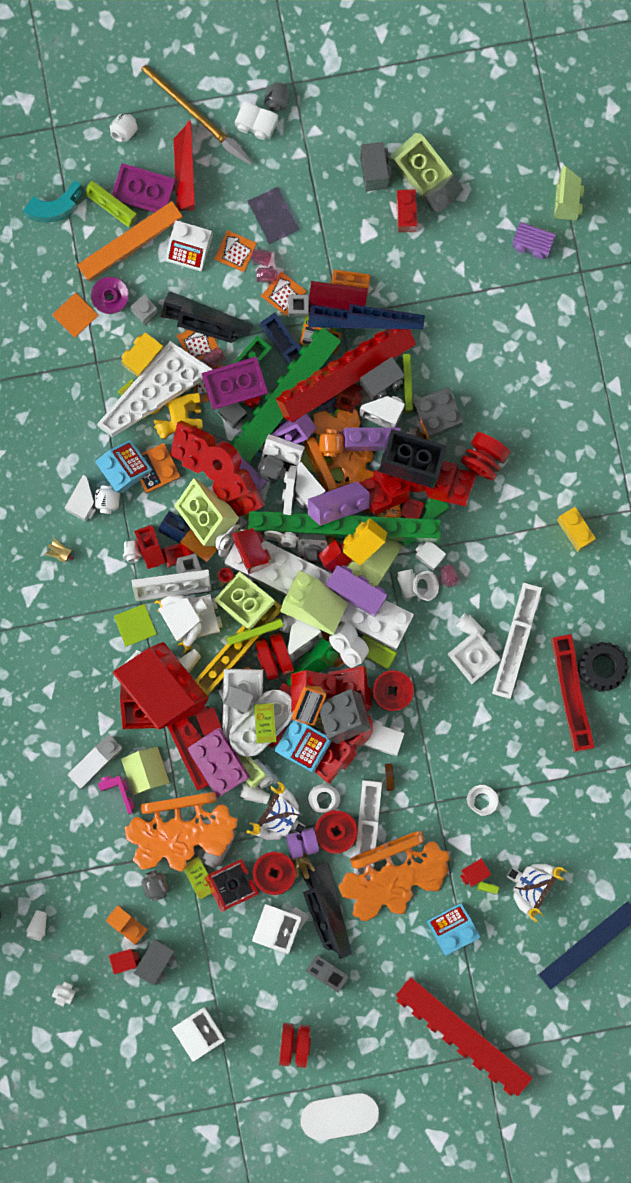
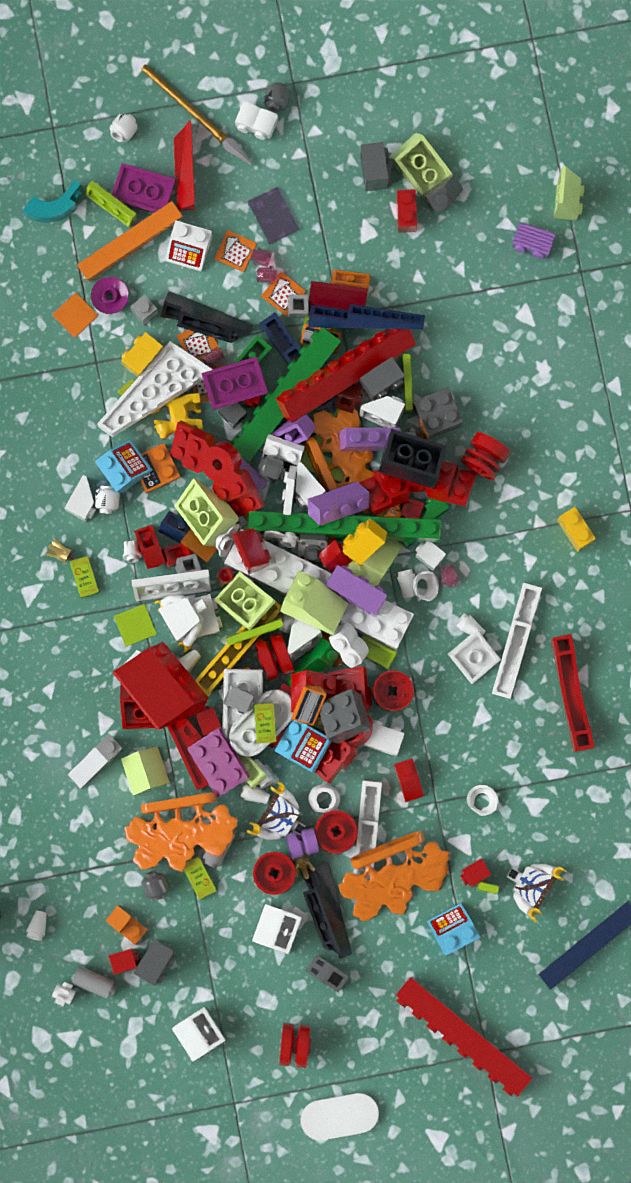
dark pink bracket [97,775,135,815] -> none
piece [204,859,259,913] -> none
orange head [319,429,344,457] -> none
reddish brown tile [385,763,394,791] -> none
black tyre [578,642,629,692] -> none
none -> lime tile [69,556,99,598]
none -> light grey brick [71,965,117,999]
none -> red slope [394,758,424,803]

